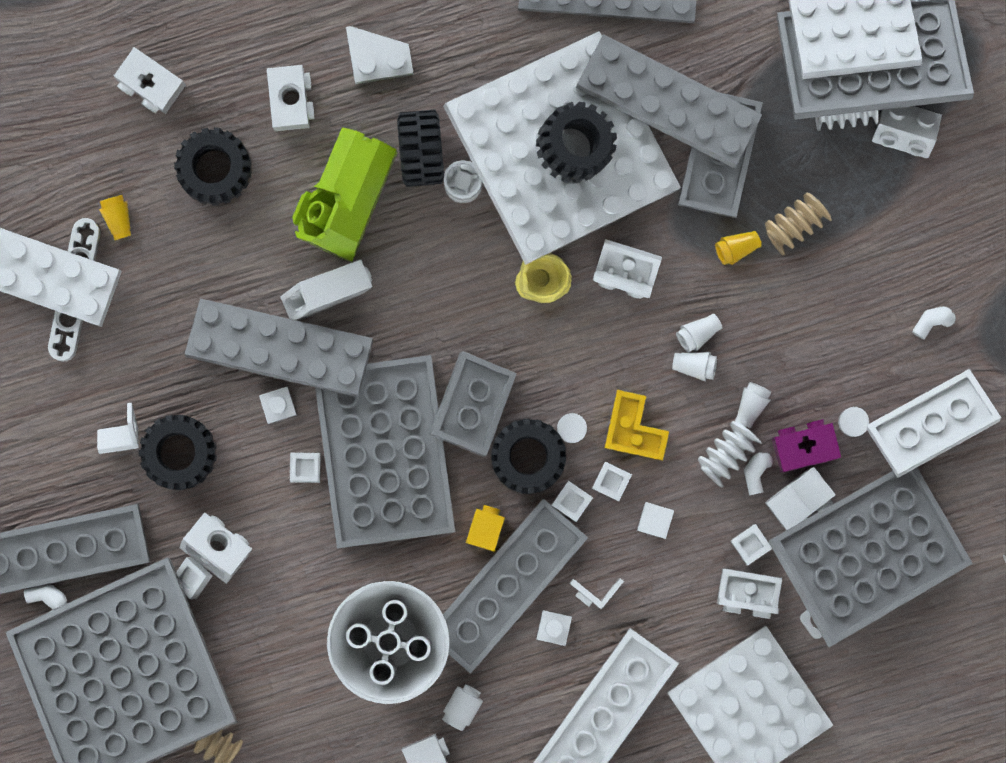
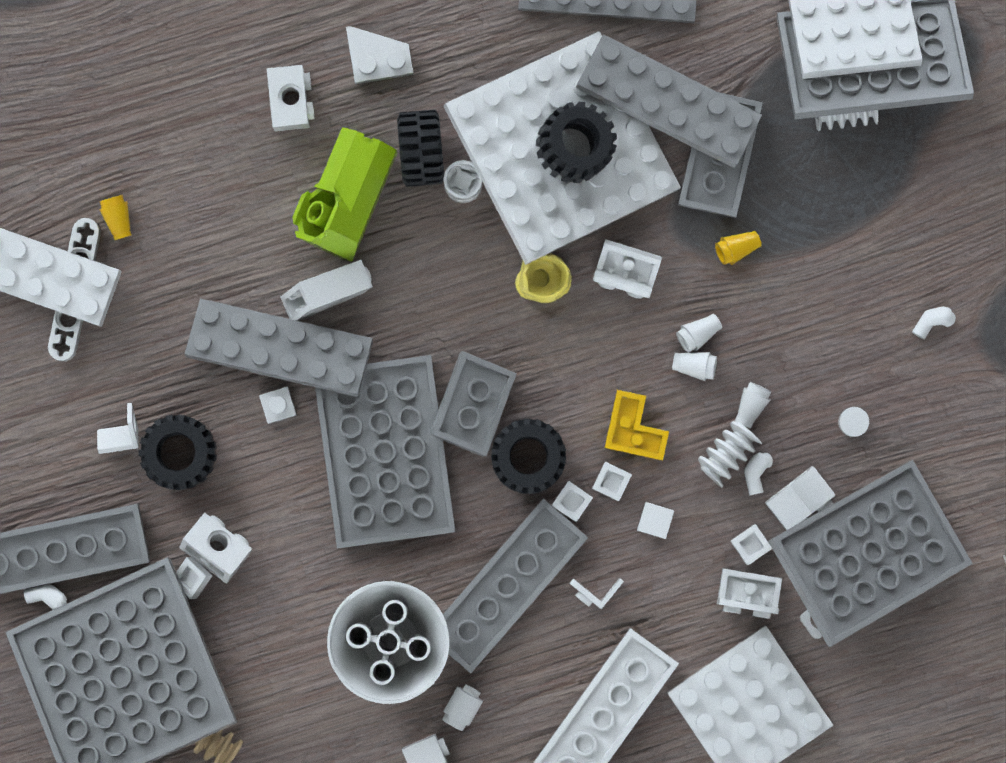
white brick [114,47,186,114] -> none
black tyre [174,127,252,206] -> none
white tile [290,453,321,483] -> none
yellow brick [466,505,505,551] -> none
white plate [536,610,572,646] -> none
white tile [557,413,587,443] -> none
tan piece [765,193,832,255] -> none
magenta brick [772,419,841,473] -> none
white plate [866,369,1001,478] -> none
white bracket [872,106,942,158] -> none

